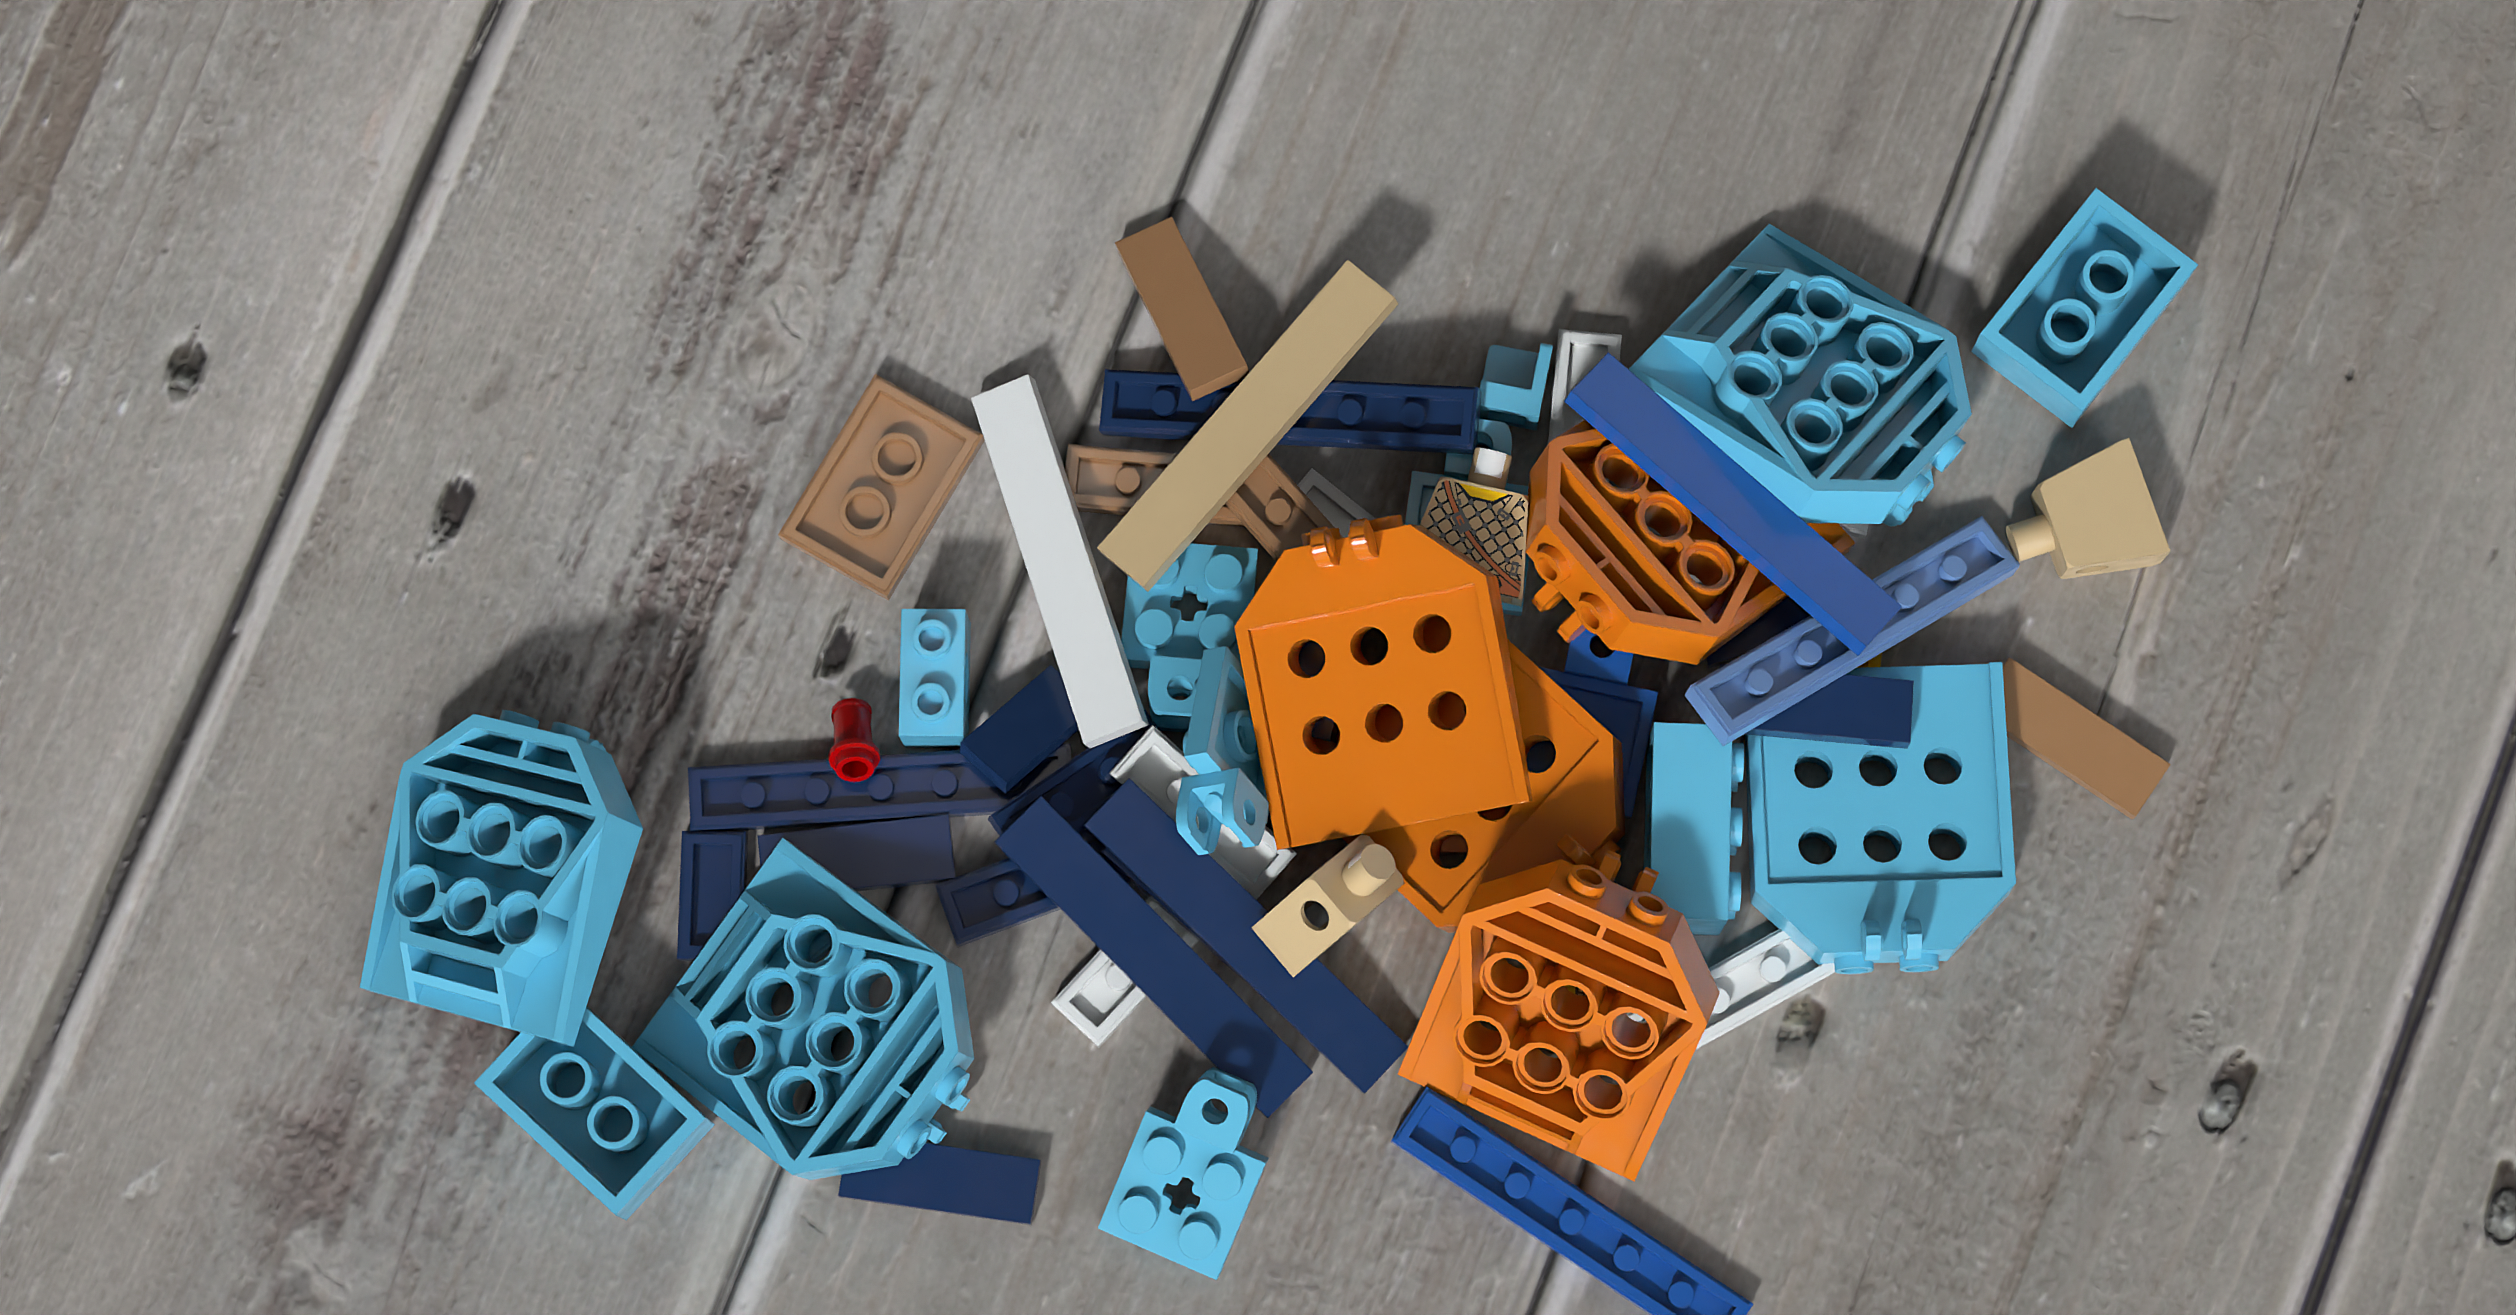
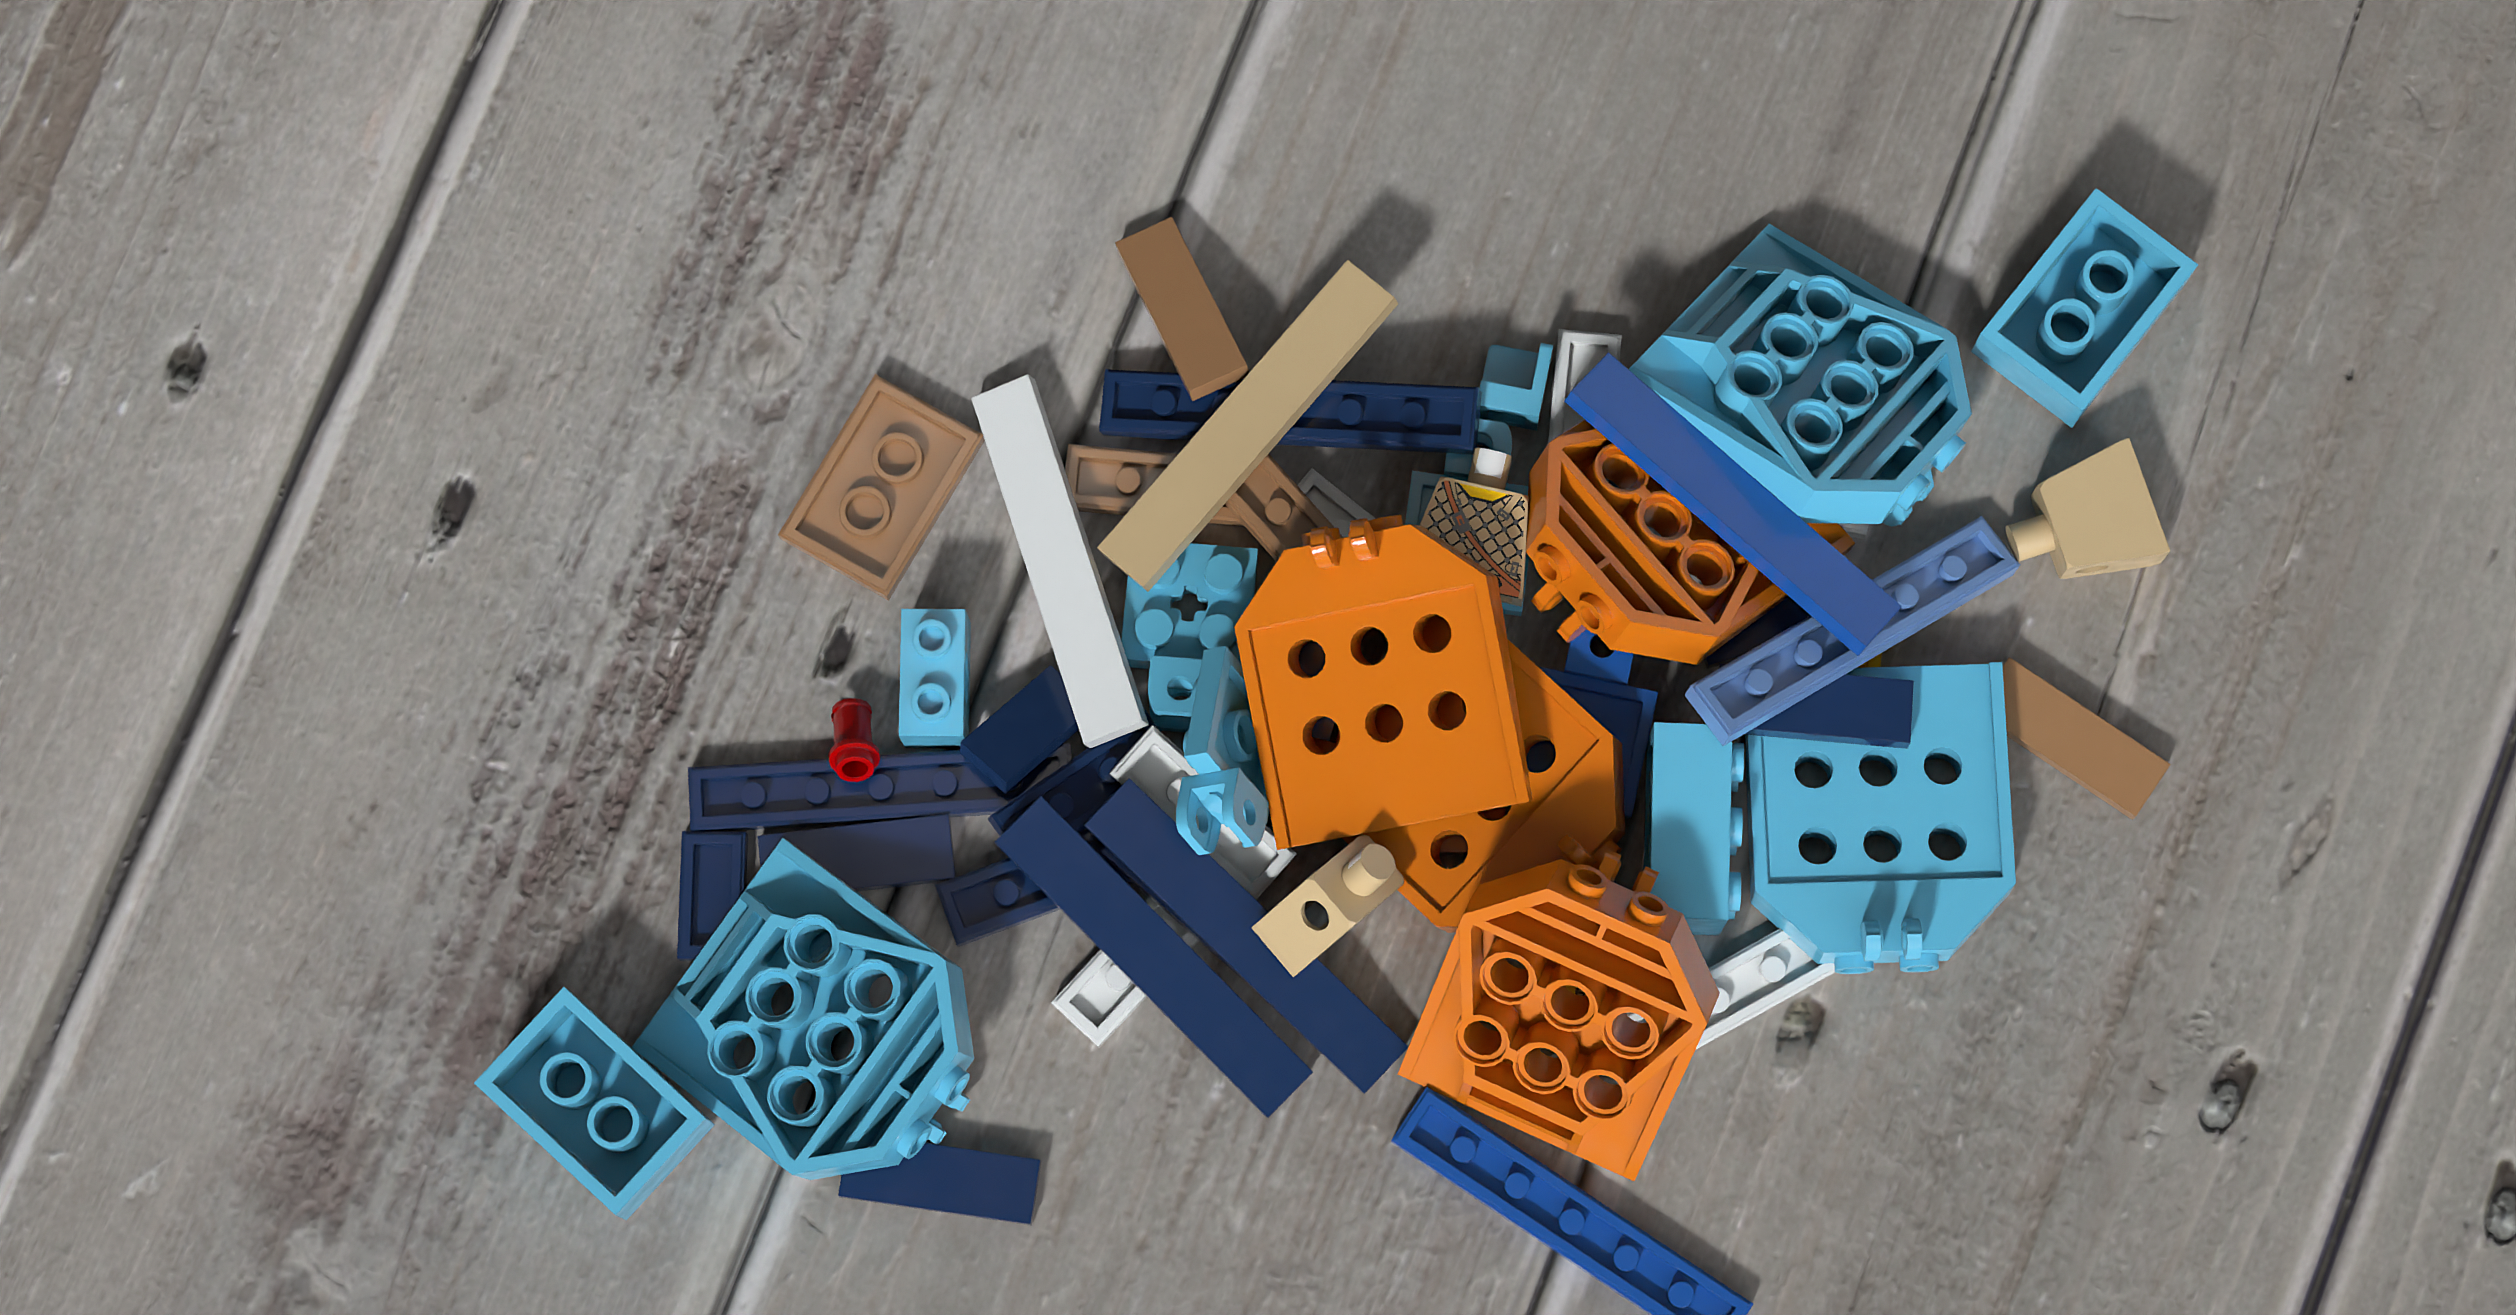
medium azure hinge [360,710,643,1047] -> none
medium azure plate [1098,1067,1269,1280] -> none

